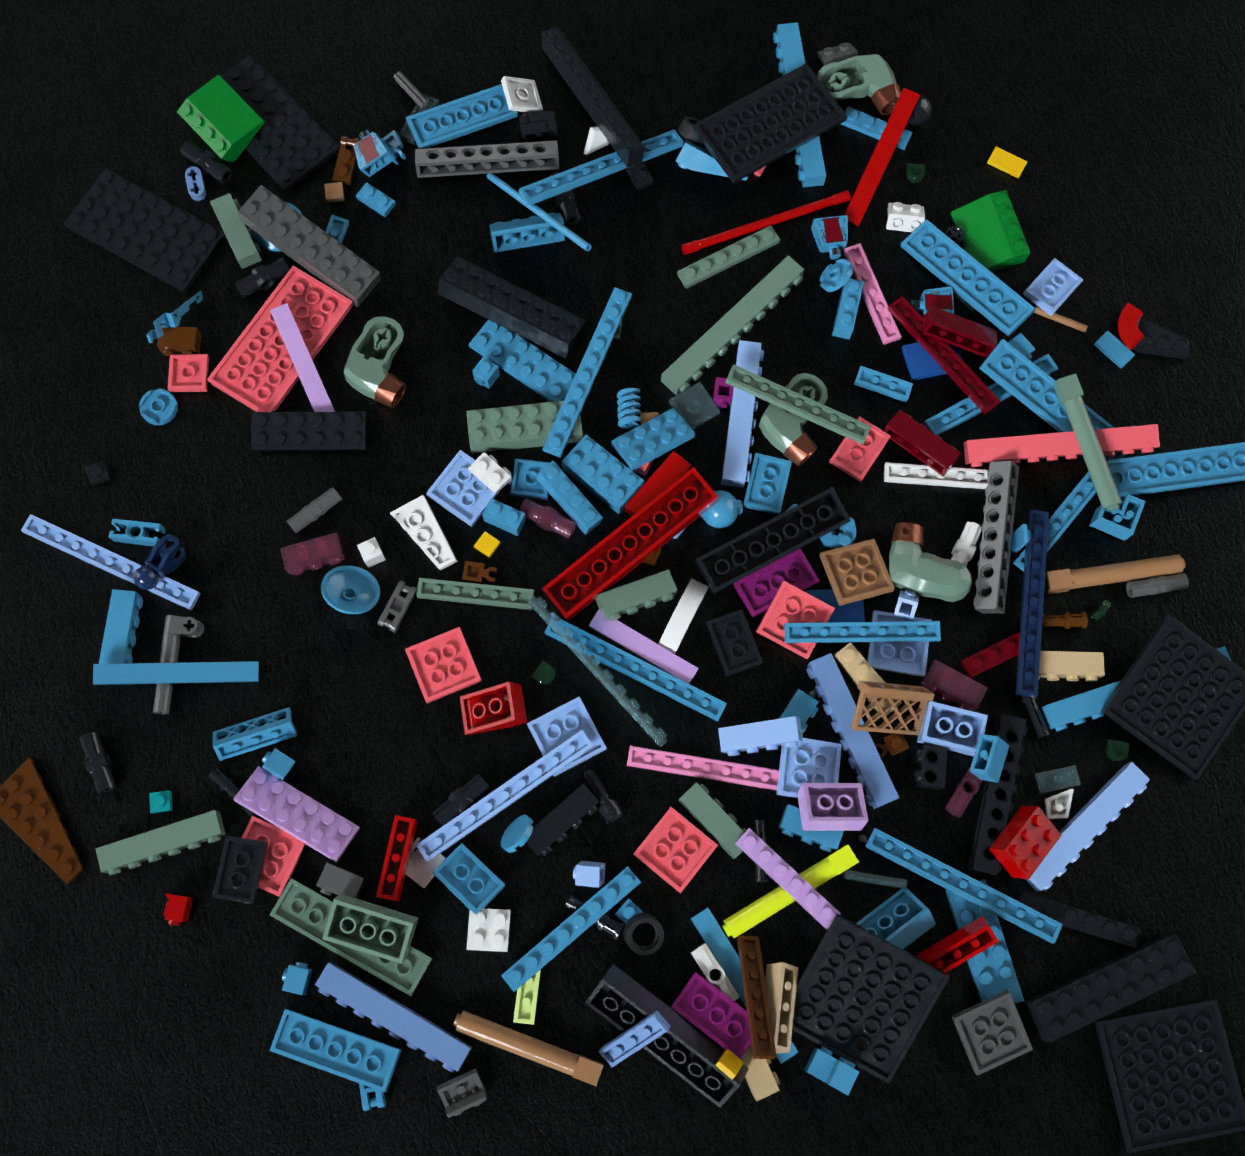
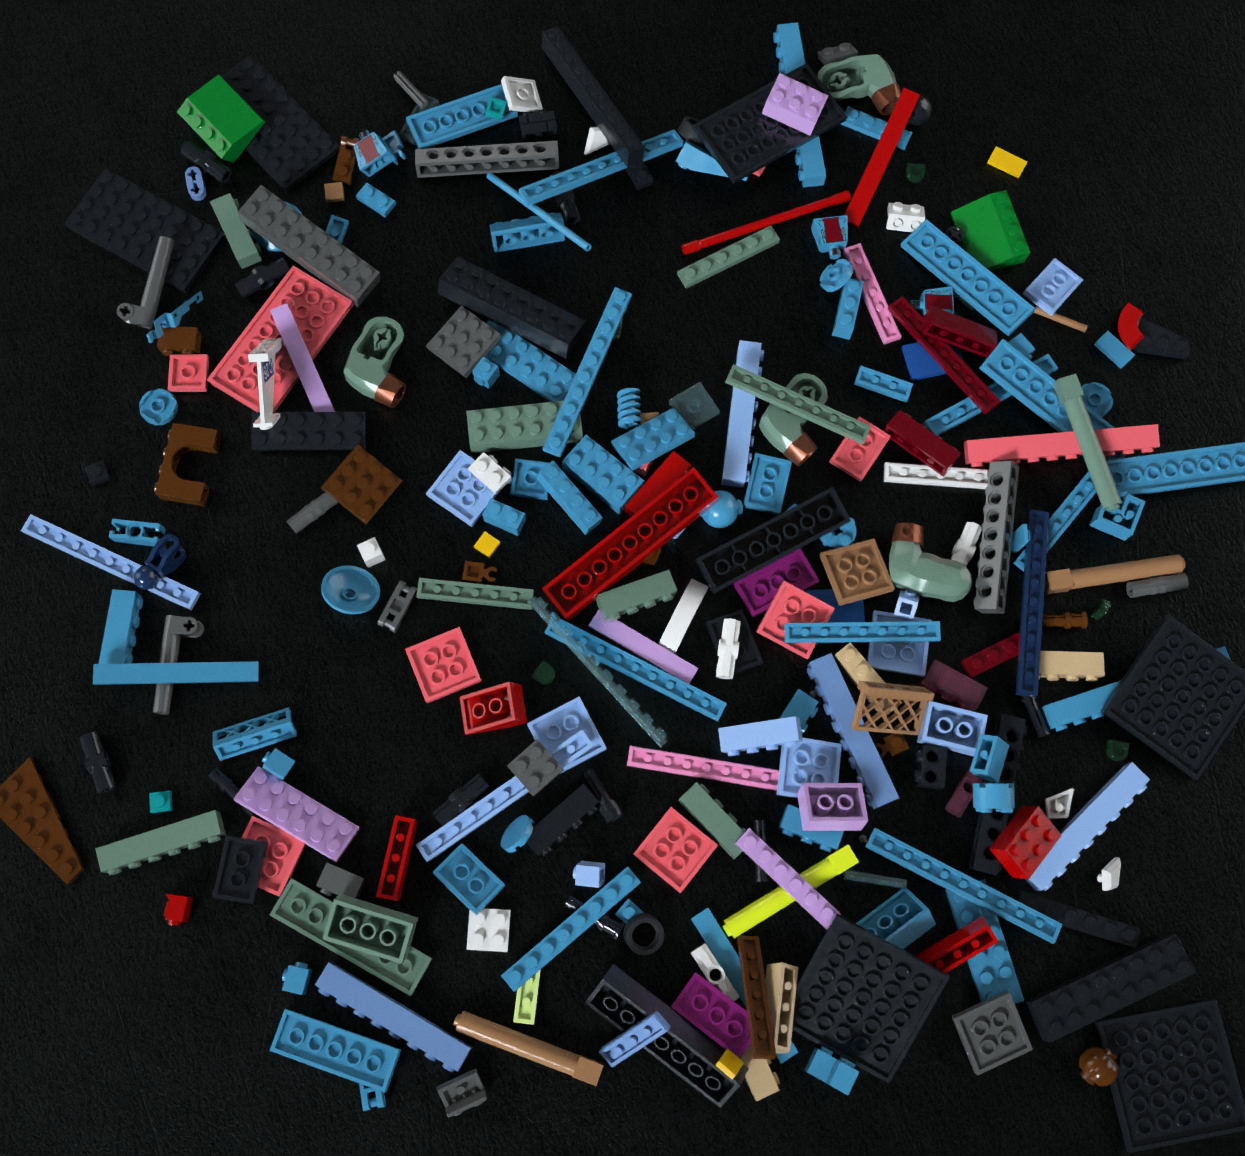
clear pink brick [280,533,345,575] -> none
white wing [390,495,457,570] -> none
white sticker [406,837,446,888] -> none
clear pink piece [519,498,577,539] -> none
sand green brick [661,255,804,396] -> none
magenta brick [713,377,734,408] -> none
clear light blue plate [1035,765,1081,794] -> none
none -> dark grey axle [117,236,174,329]
none -> reddish brown arch [154,423,222,506]
none -> white piece [248,338,284,430]
none -> reddish brown plate [321,445,402,524]
none -> dark grey plate [426,306,502,378]
none -> teal plate [485,97,507,120]
none -> dark grey plate [507,739,564,797]
none -> white piece [716,618,741,679]
none -> lavender brick [762,73,829,135]
none -> dark azure brick [972,783,1015,813]
none -> reddish brown plant [1079,1047,1119,1086]
none -> dark azure tile [1081,382,1113,417]
none -> white piece [1098,857,1121,891]

